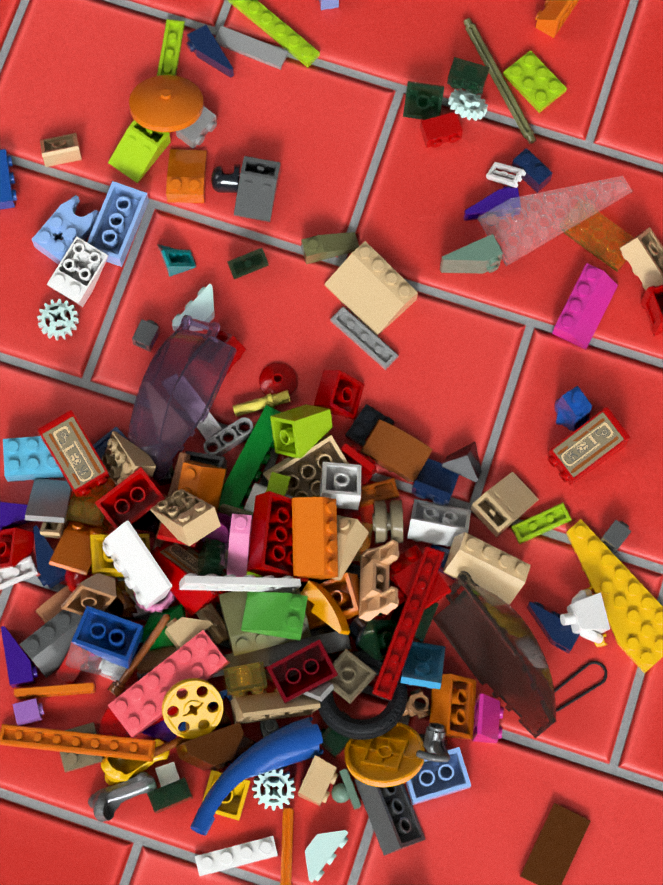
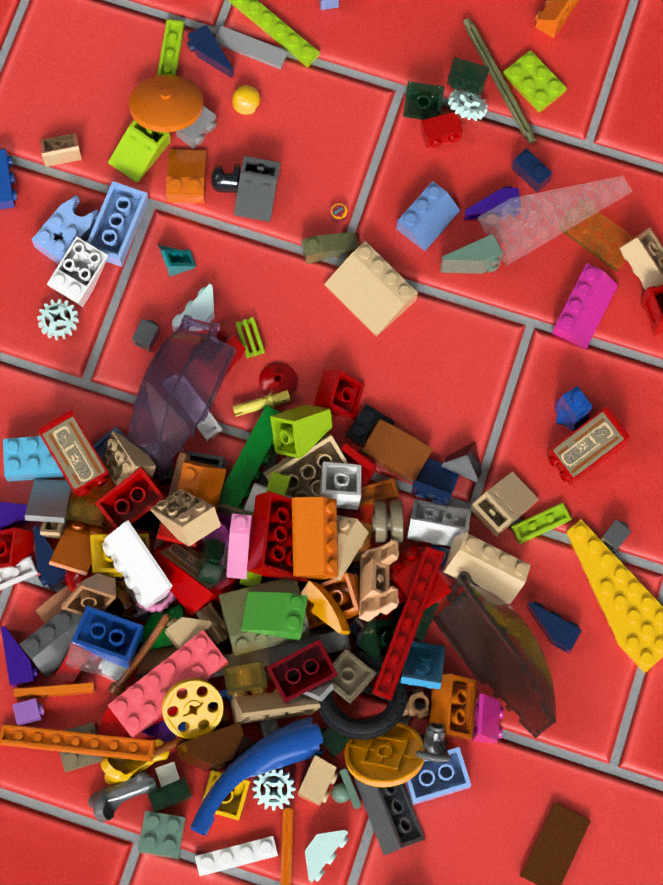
white plate [179,573,301,593] -> none
light grey beam [204,417,253,456] -> none
clear green brick [227,248,269,279] -> none
light grey tile [330,306,399,370] -> none
white tile [486,162,526,188] -> none
black piece [543,661,607,713] -> none
white torso [560,586,610,647] -> none
none -> sand green brick [138,811,186,859]
none -> yellow hair [232,85,261,115]
none -> lime tile [235,317,265,359]
none -> clear pink tile [330,203,348,222]
none -> medium blue slope [396,181,460,251]

